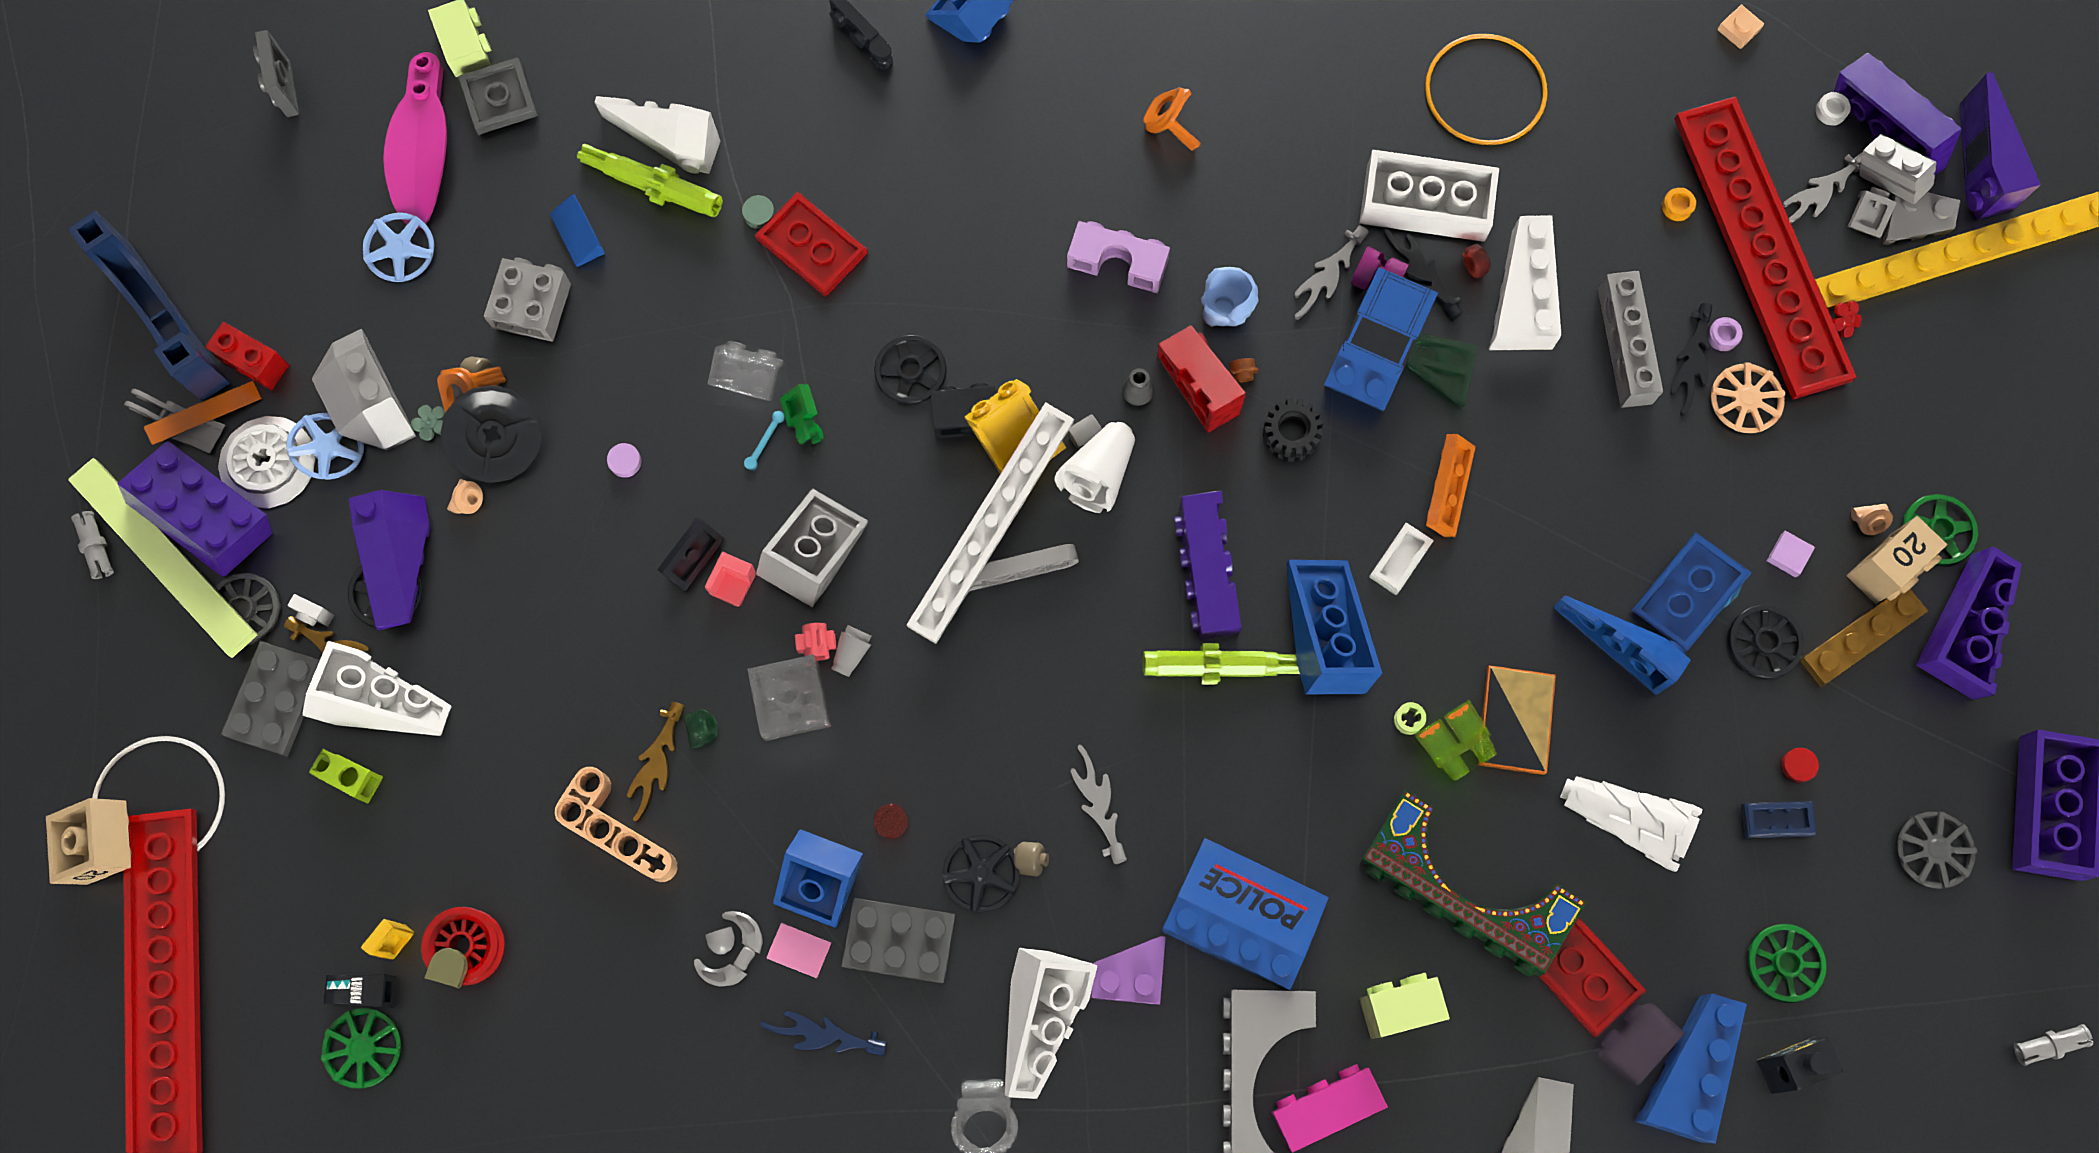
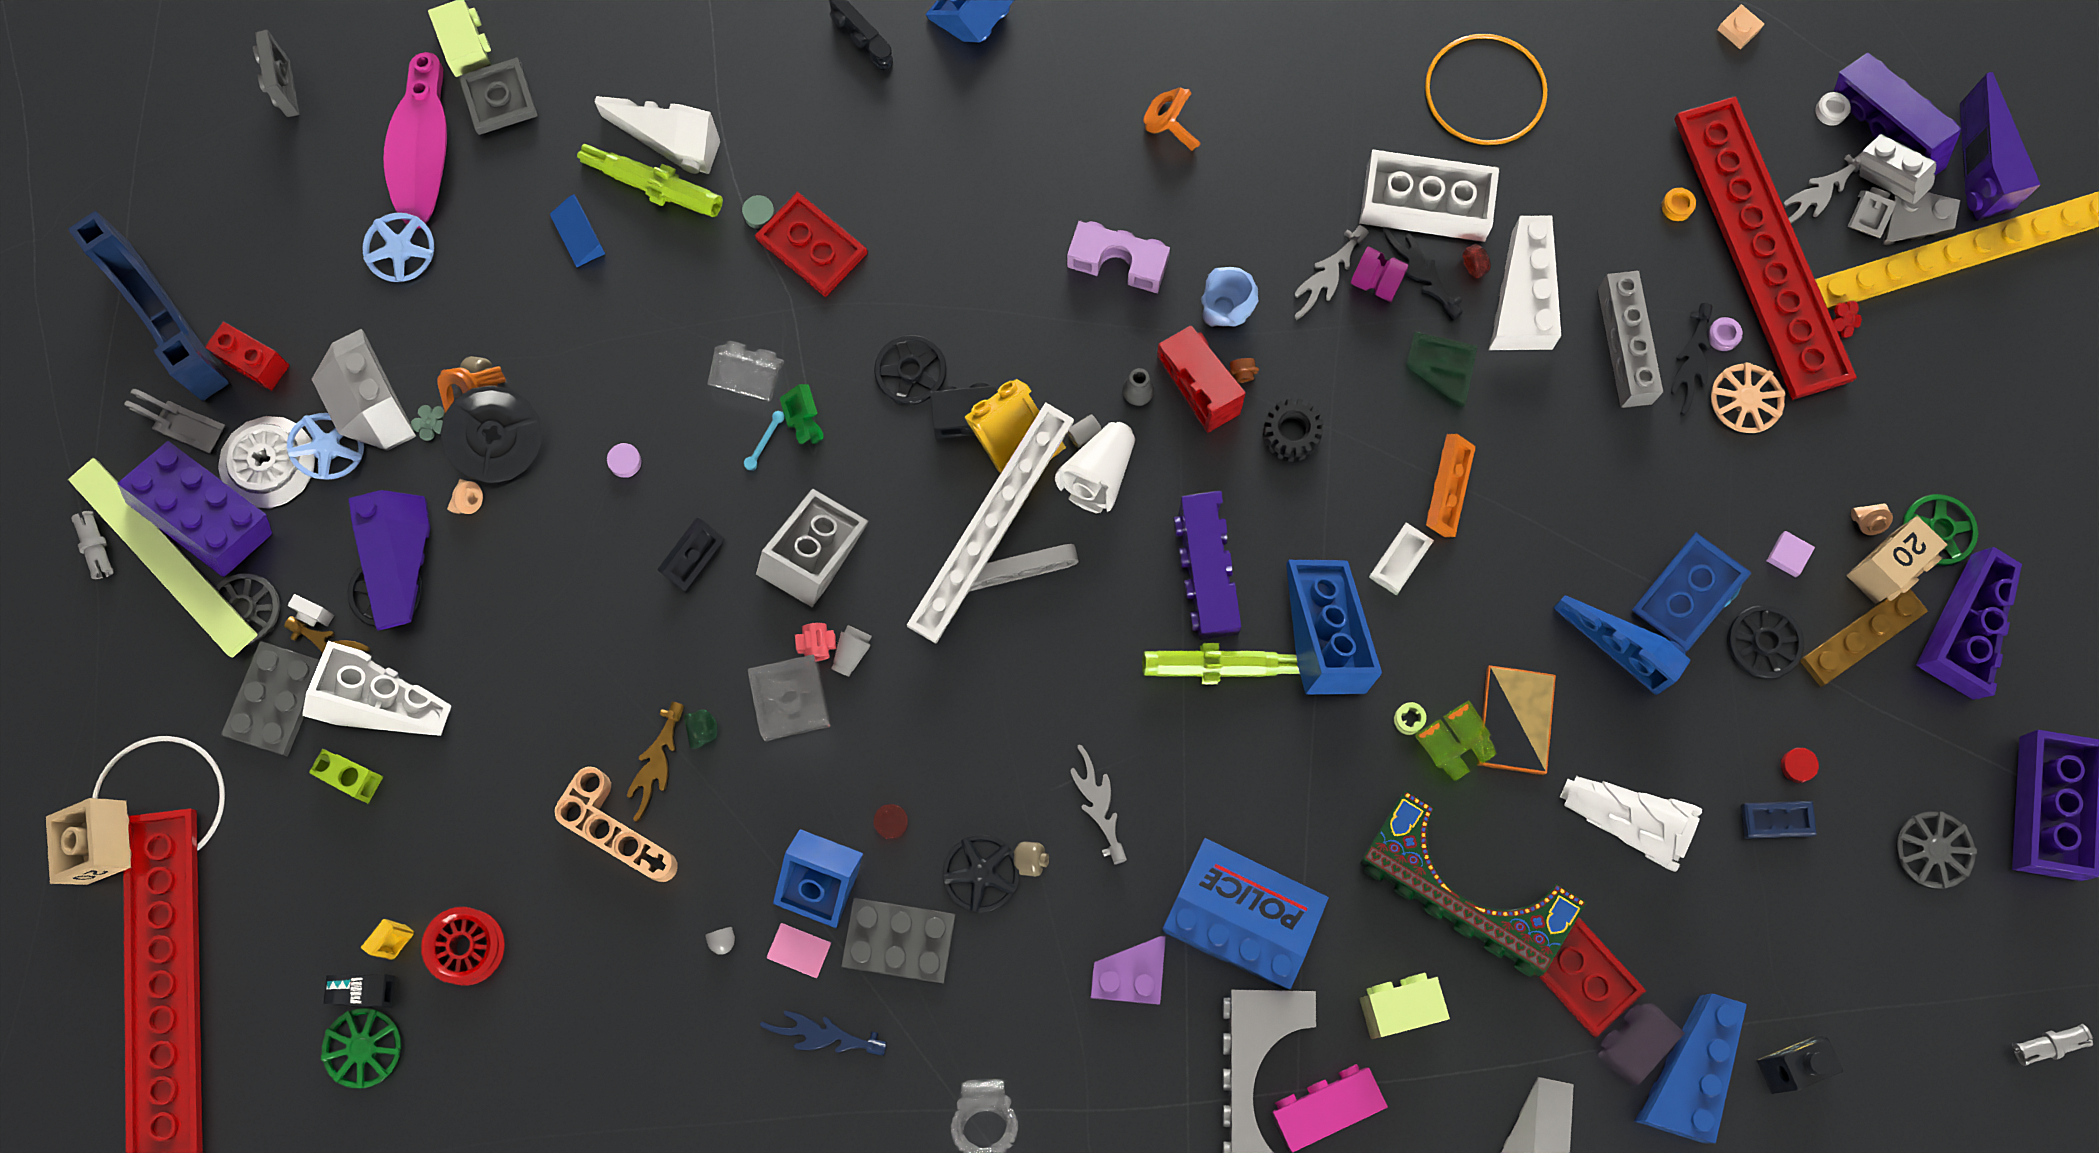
orange sticker [144,381,262,445] -> none
olive tile [425,948,468,988] -> none
light grey brick [483,258,571,342] -> none
light grey piece [694,911,763,987] -> none
coral panel [705,552,756,607] -> none
white wedge [1005,948,1097,1099] -> none
blue slope [1324,267,1438,412] -> none
green wheel [1748,924,1827,1003] -> none

